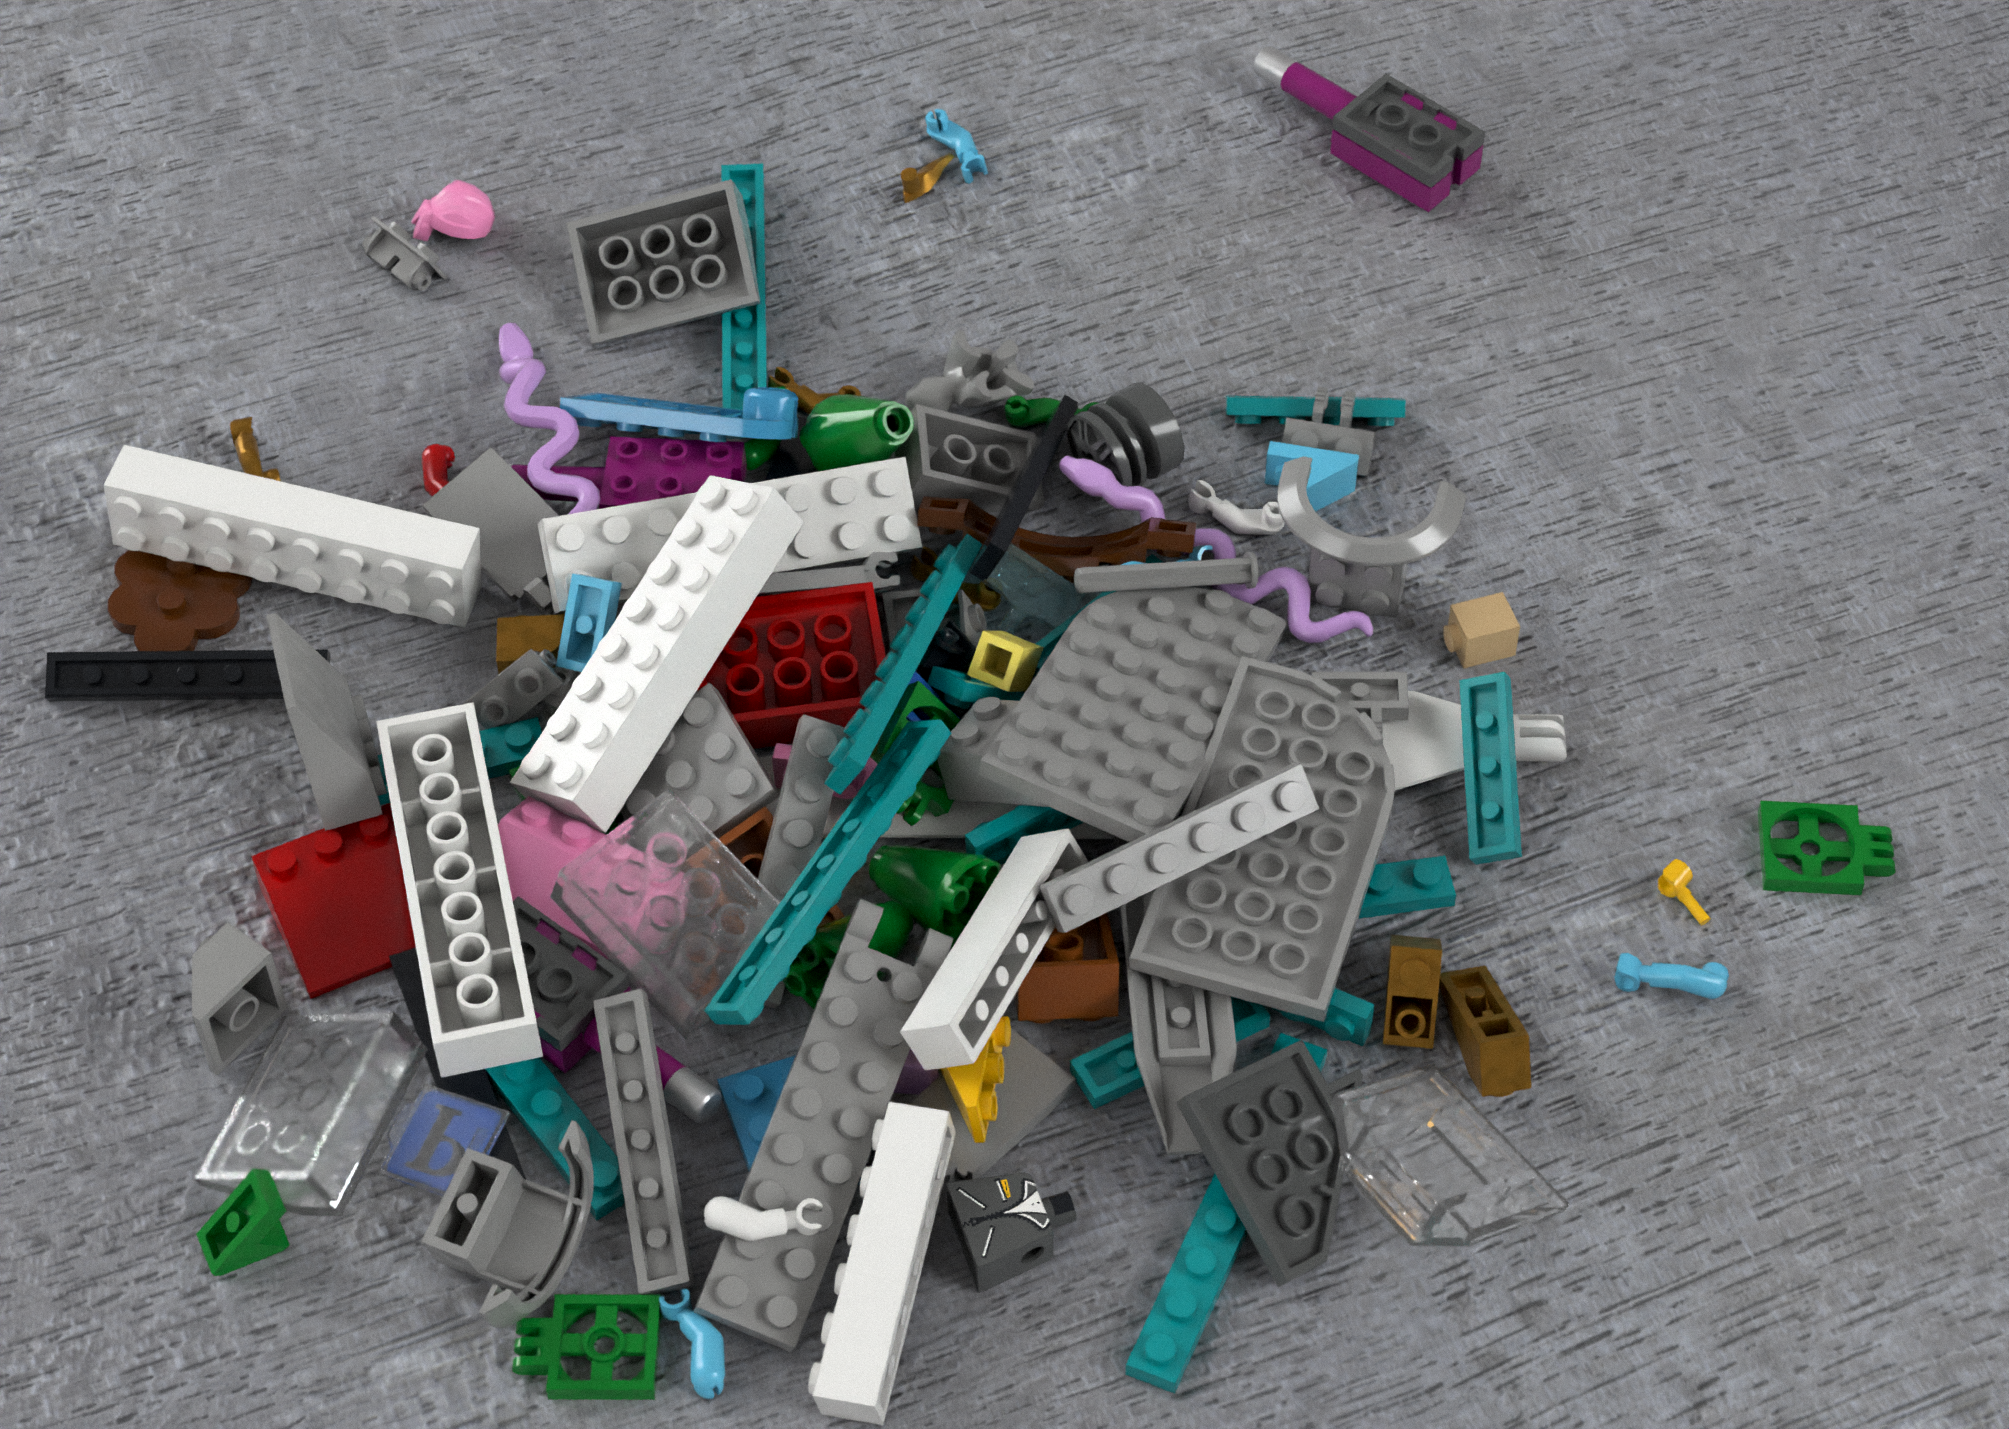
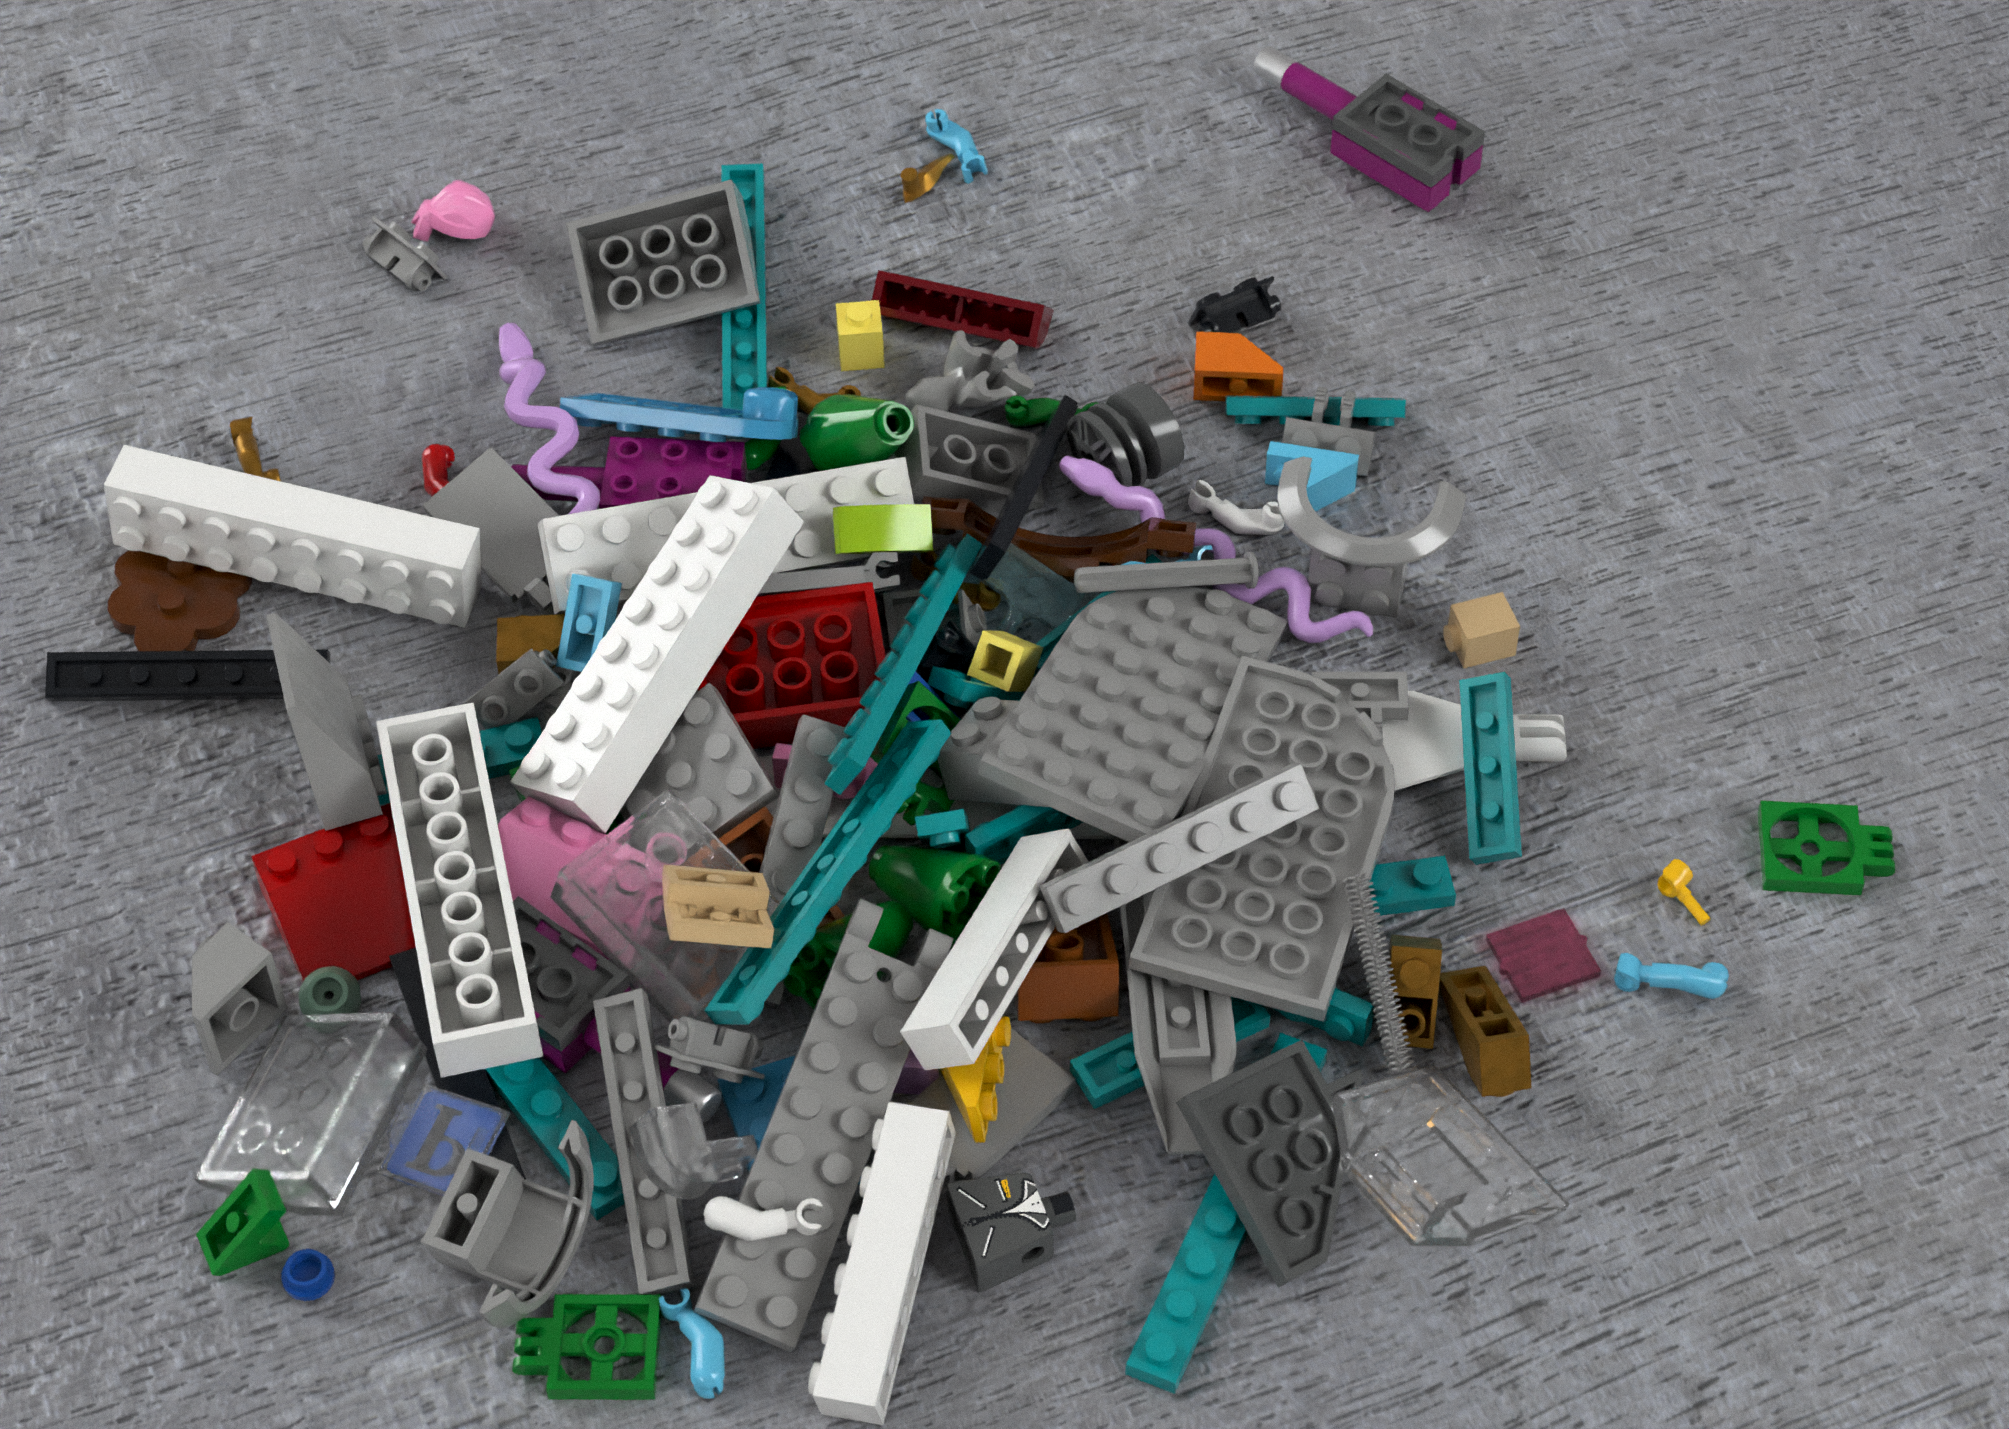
none -> blue plate [281,1249,335,1301]
none -> sand green plate [299,966,361,1029]
none -> clear brick [630,1102,758,1200]
none -> light grey hinge [654,1016,765,1083]
none -> tan slope [662,865,774,948]
none -> lime slope [833,504,933,554]
none -> light yellow brick [836,300,884,371]
none -> dark red brick [871,270,1054,349]
none -> teal plate [915,809,970,850]
none -> black hinge [1188,276,1281,333]
none -> orange slope [1193,332,1284,402]
none -> light grey axle [1343,872,1416,1076]
none -> clear pink piece [1486,908,1601,1003]

